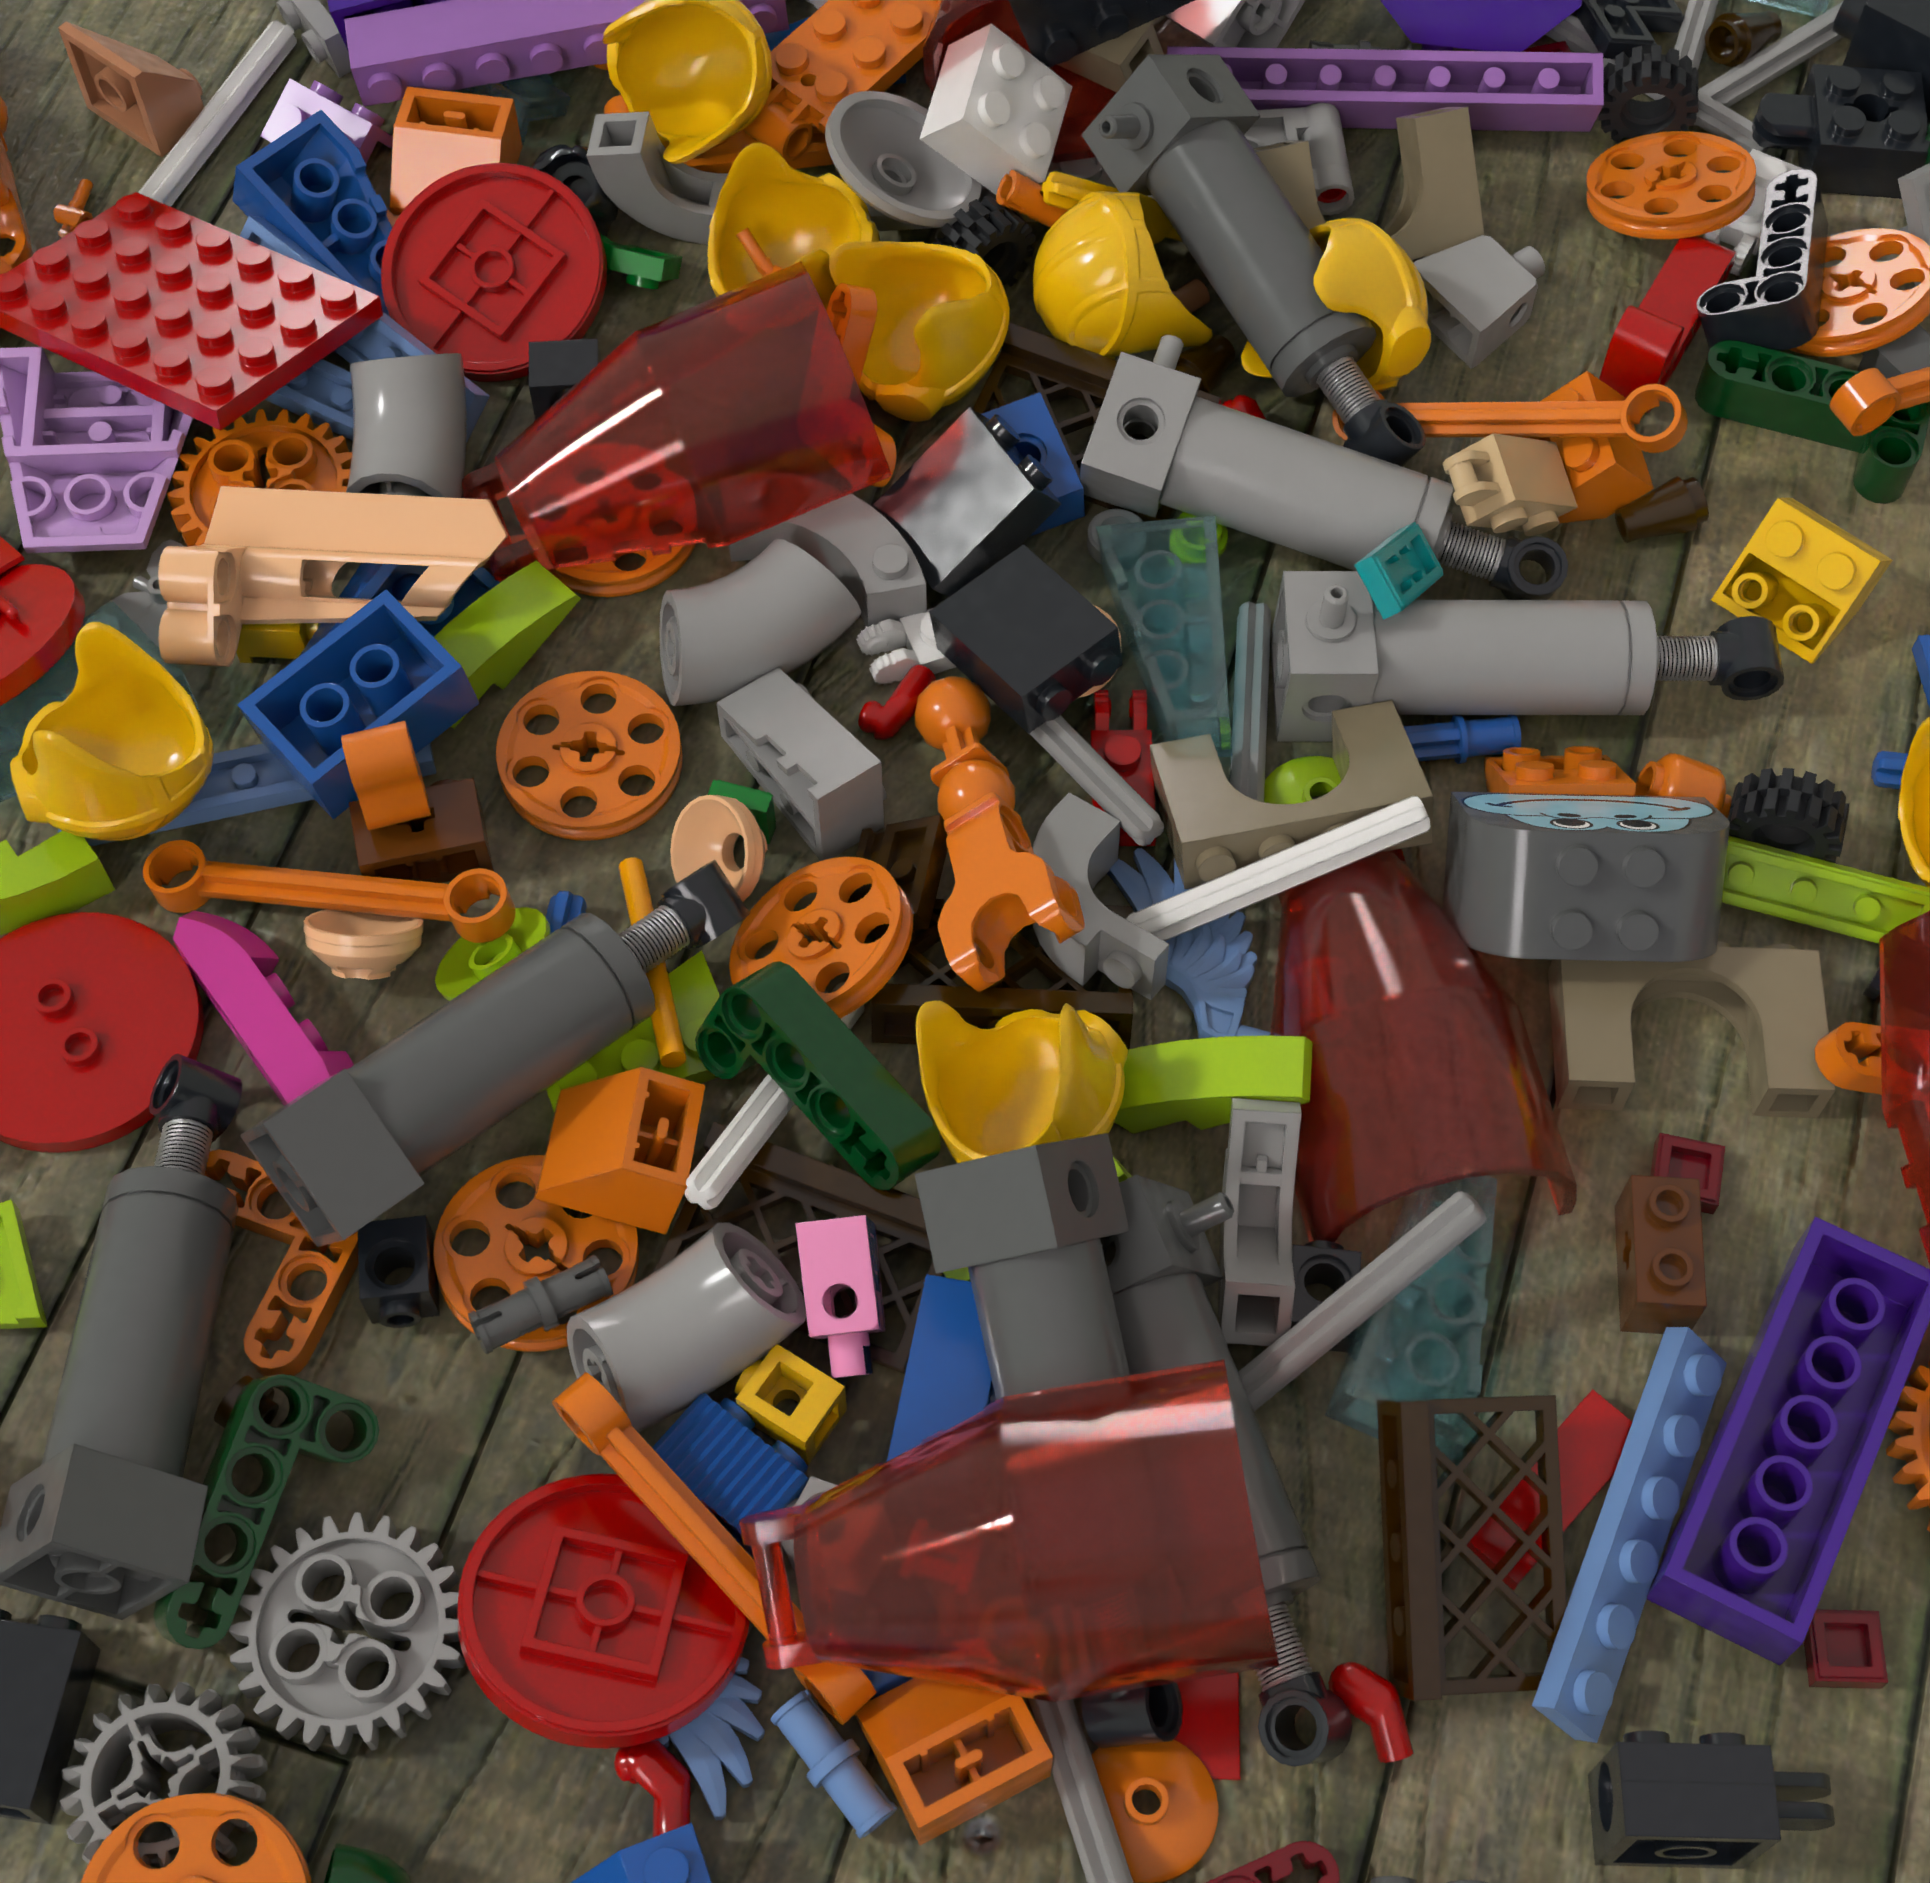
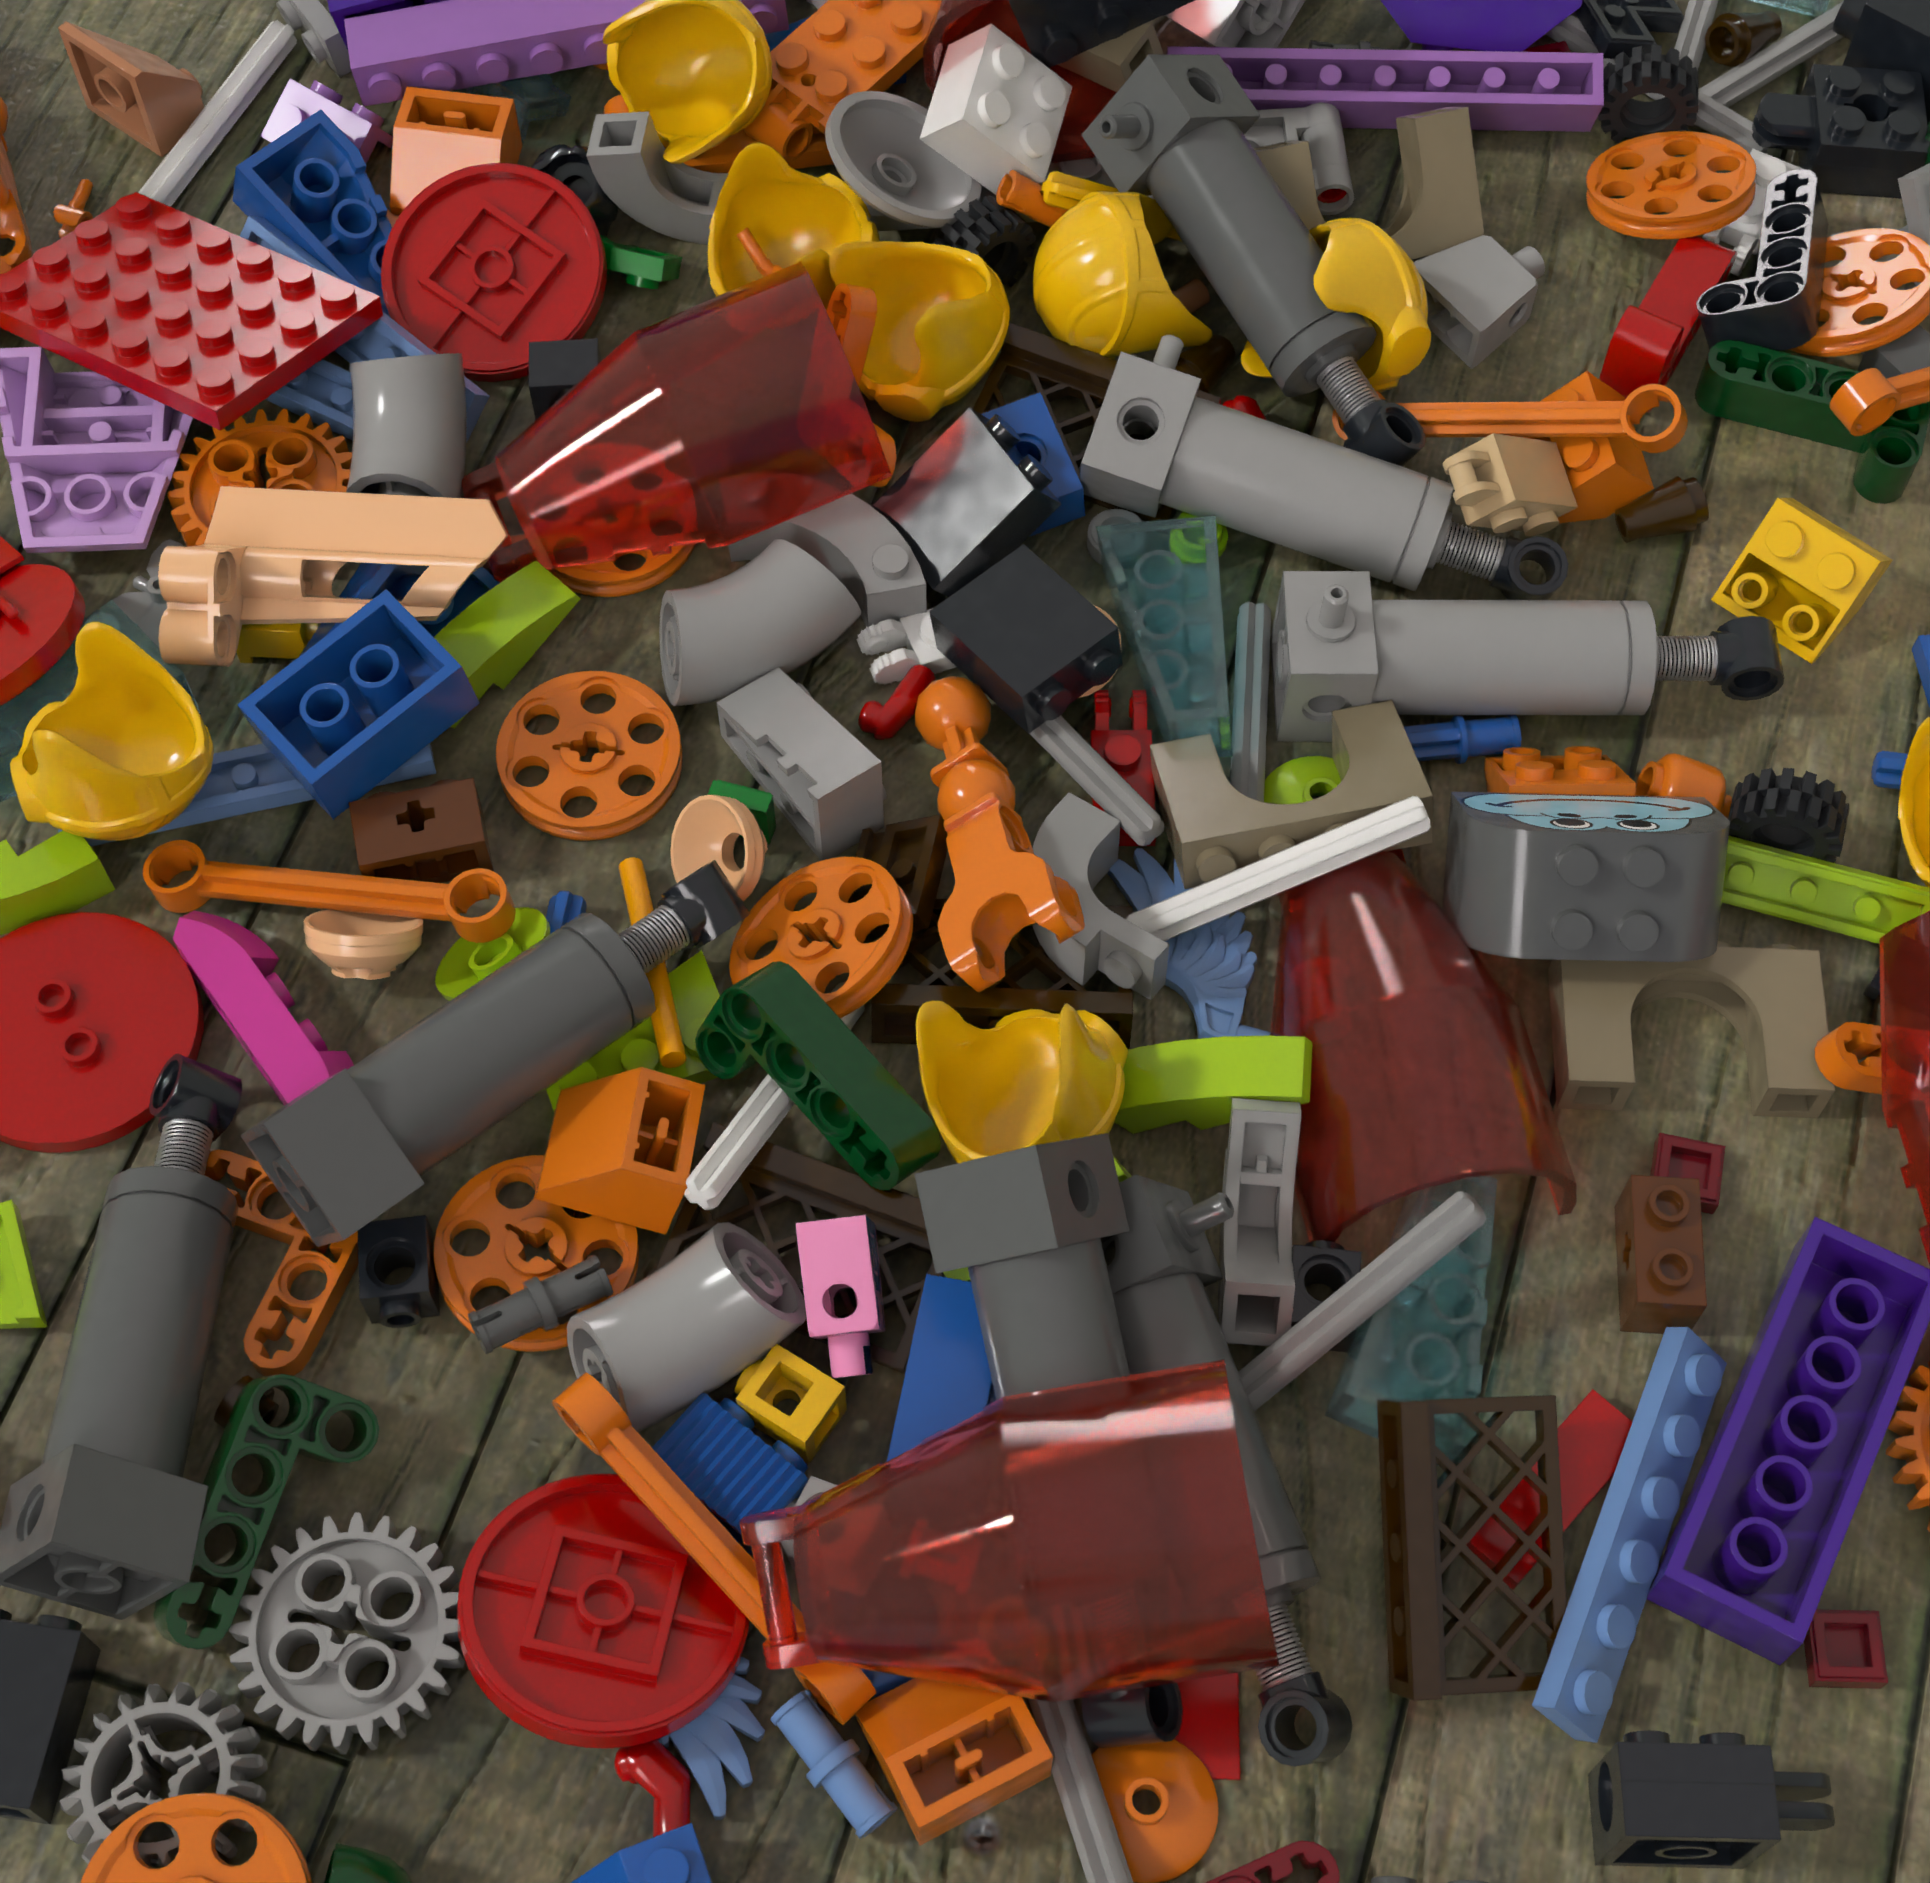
orange axle [341,721,432,831] -> none
red arm [1328,1662,1414,1763] -> none
teal plate [1354,522,1444,620] -> none

